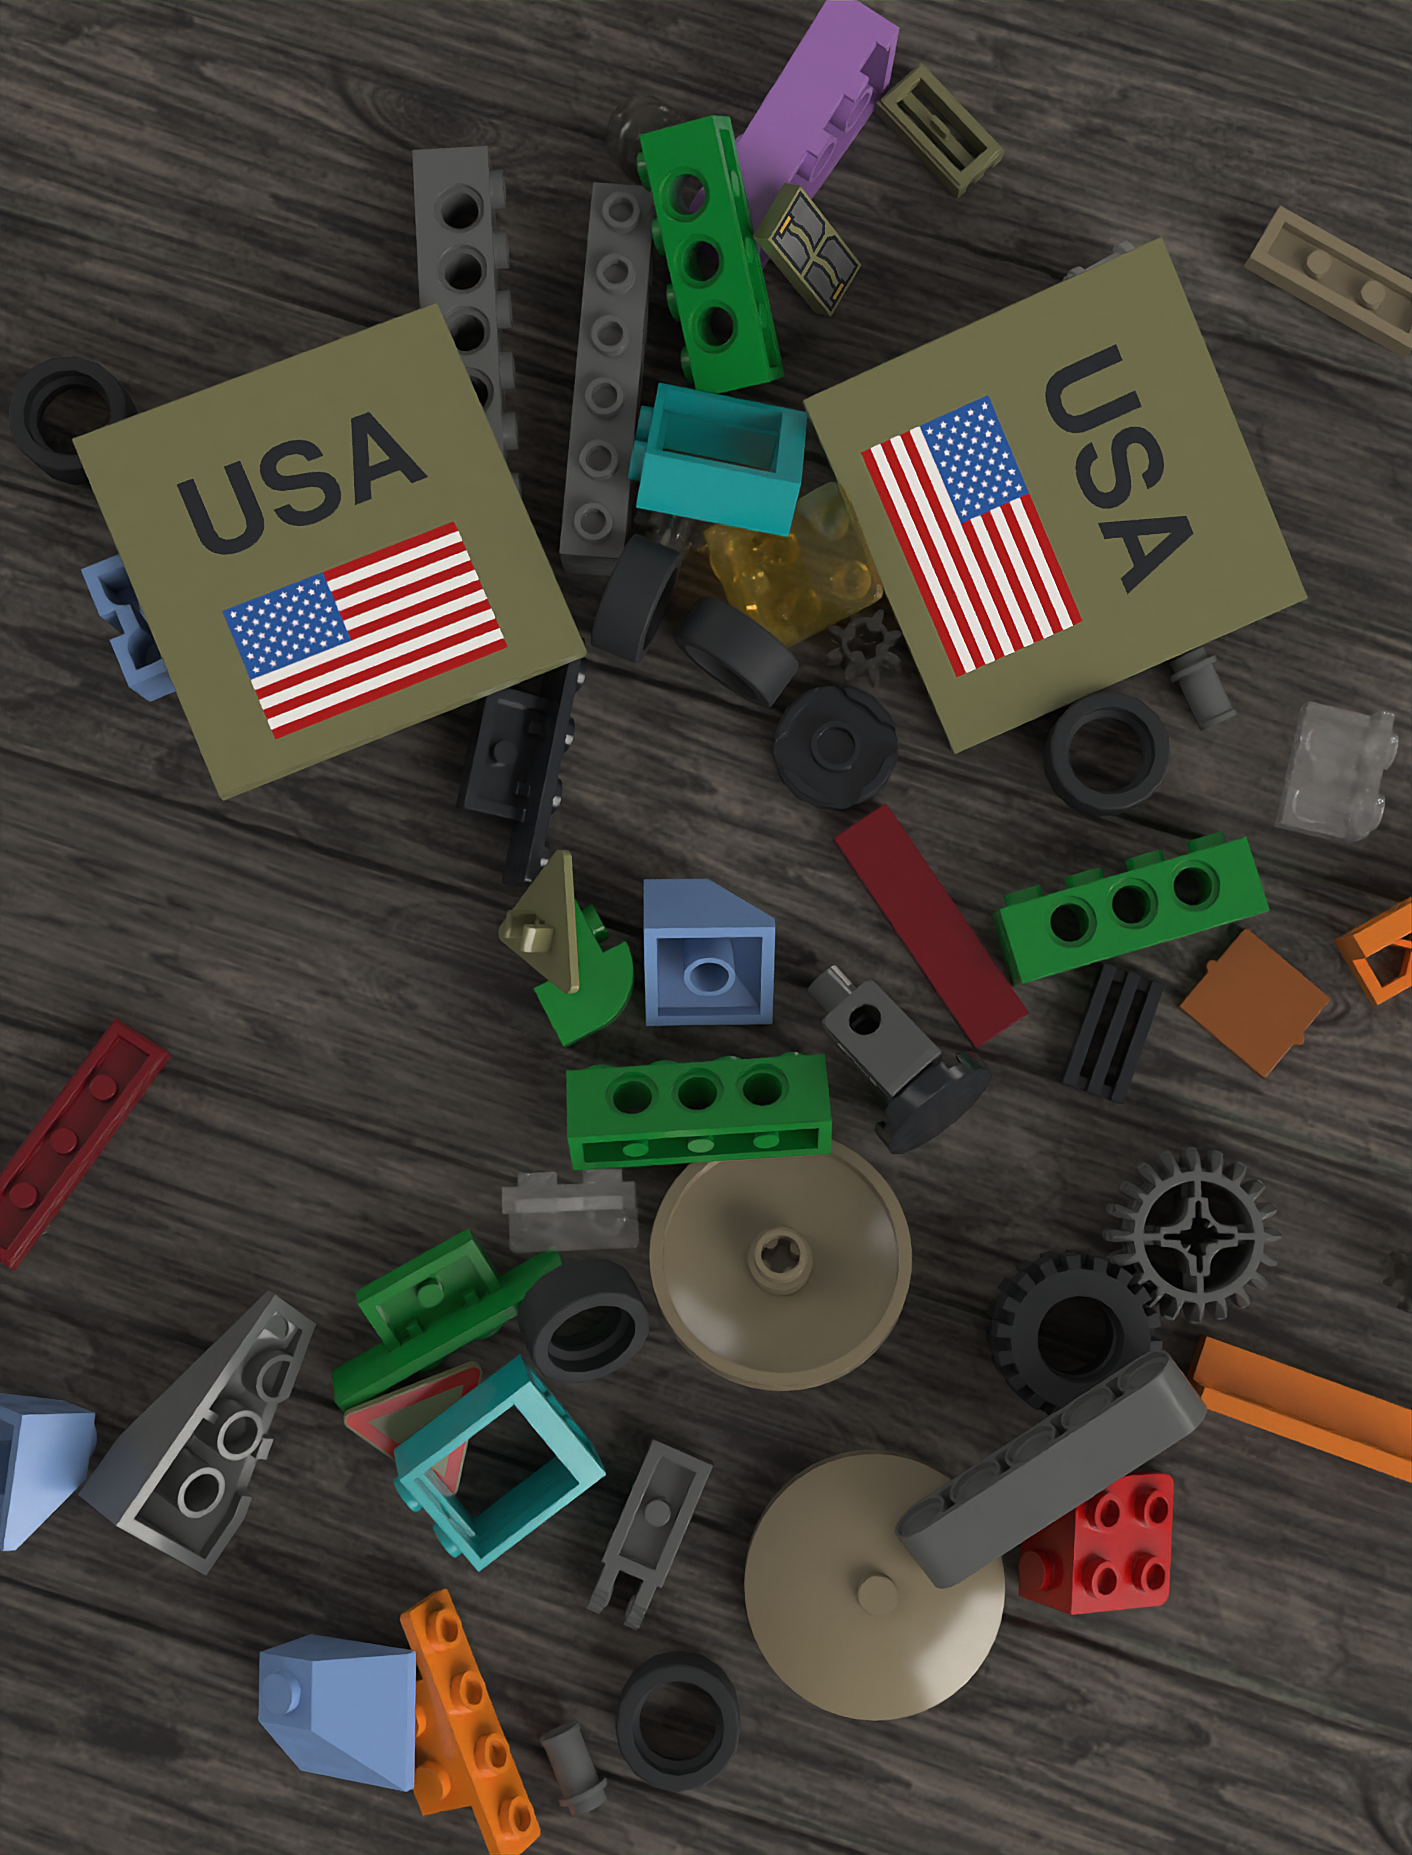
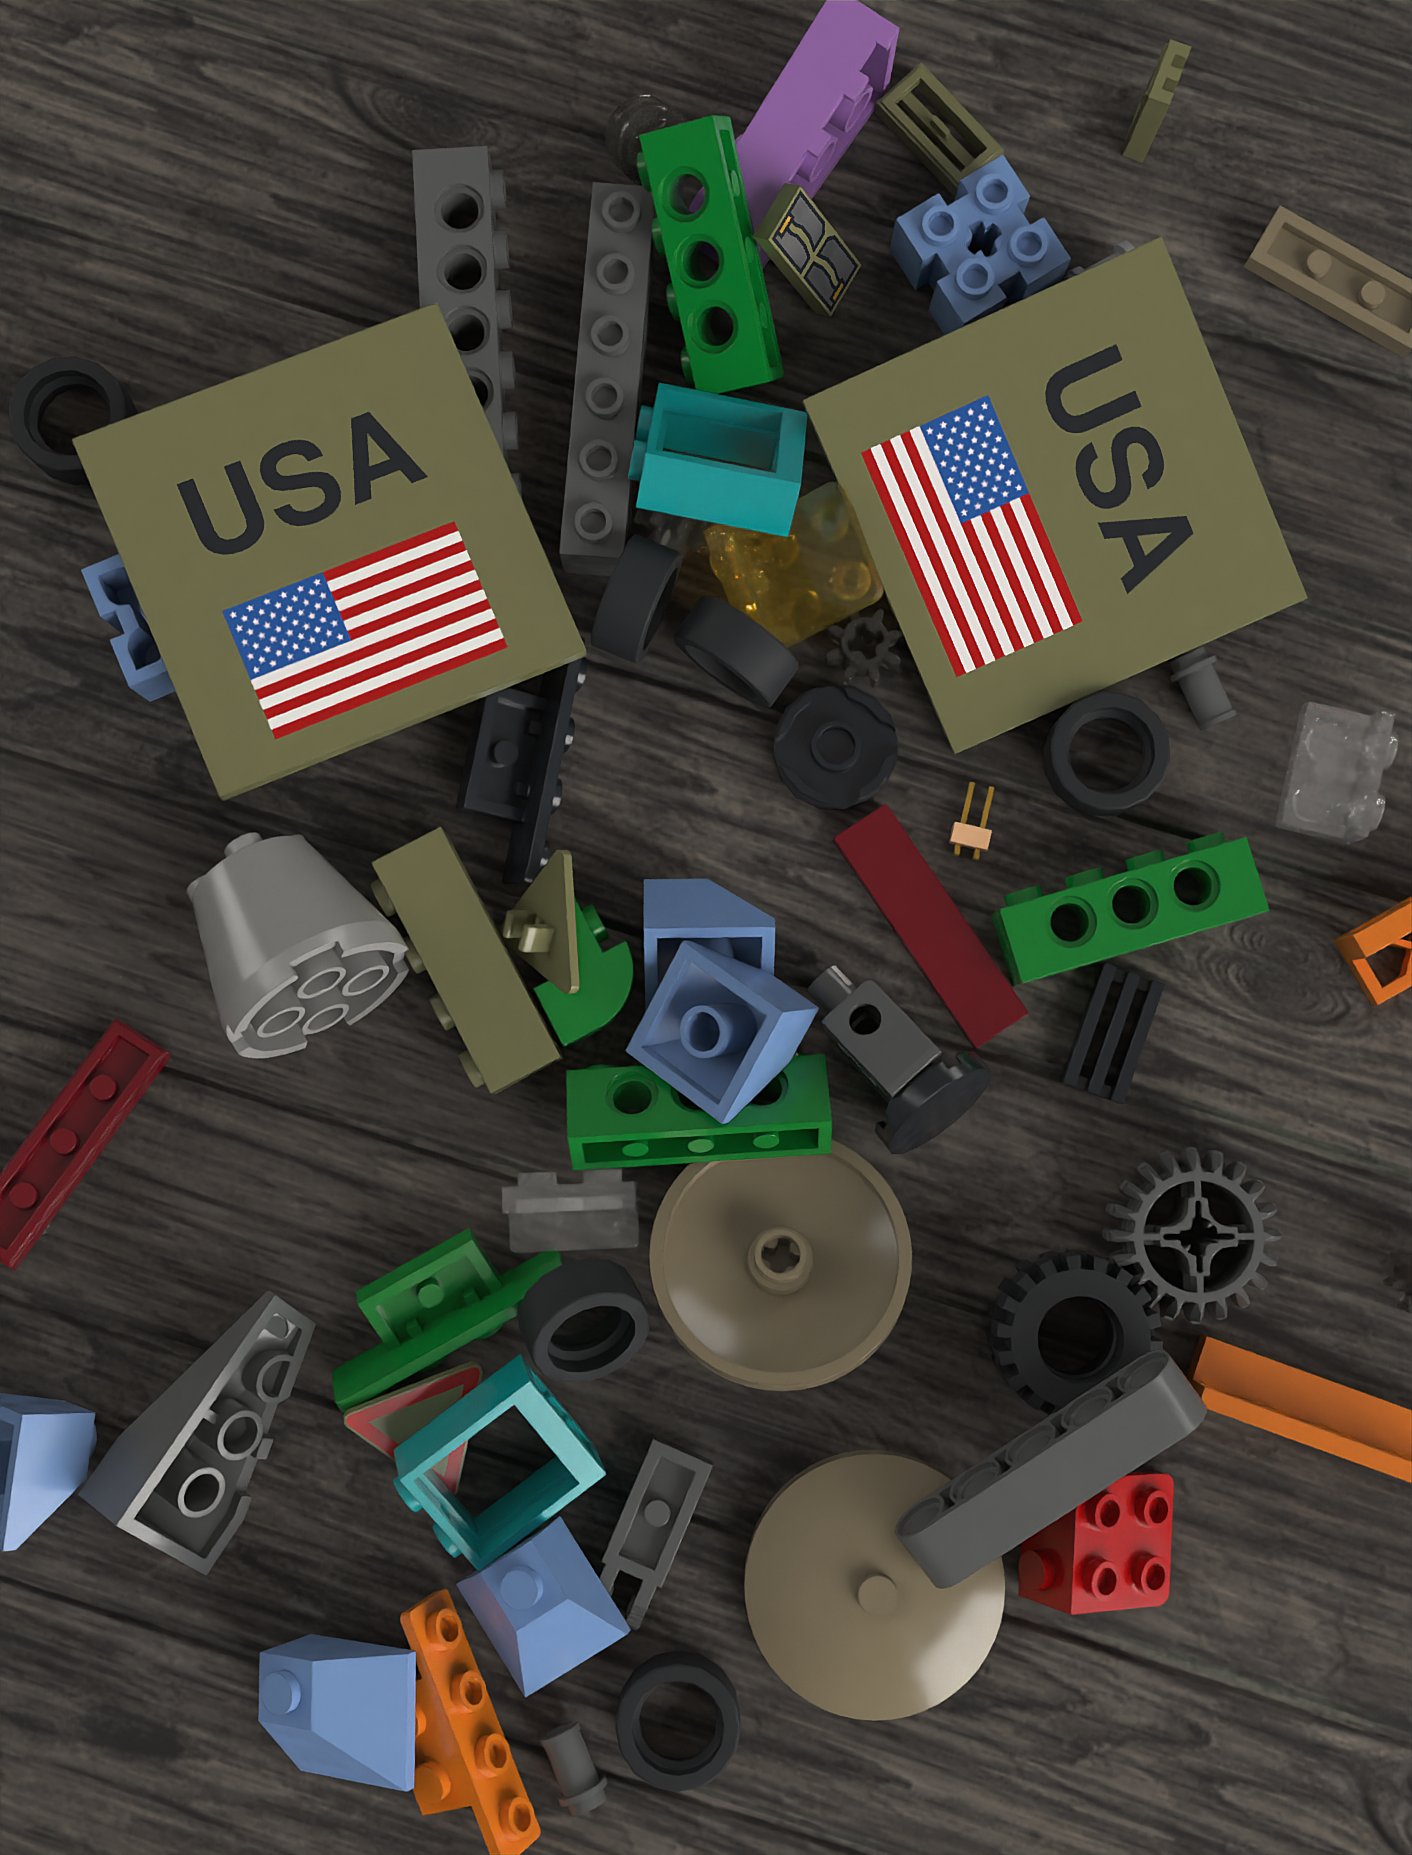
dark orange piece [1177,927,1331,1079] -> none
none -> light grey cone [186,832,409,1059]
none -> olive brick [370,827,564,1094]
none -> medium blue slope [456,1516,631,1698]
none -> medium blue slope [625,940,819,1124]
none -> medium blue brick [889,155,1071,335]
none -> piece [949,782,994,861]
none -> olive tile [1121,39,1191,163]

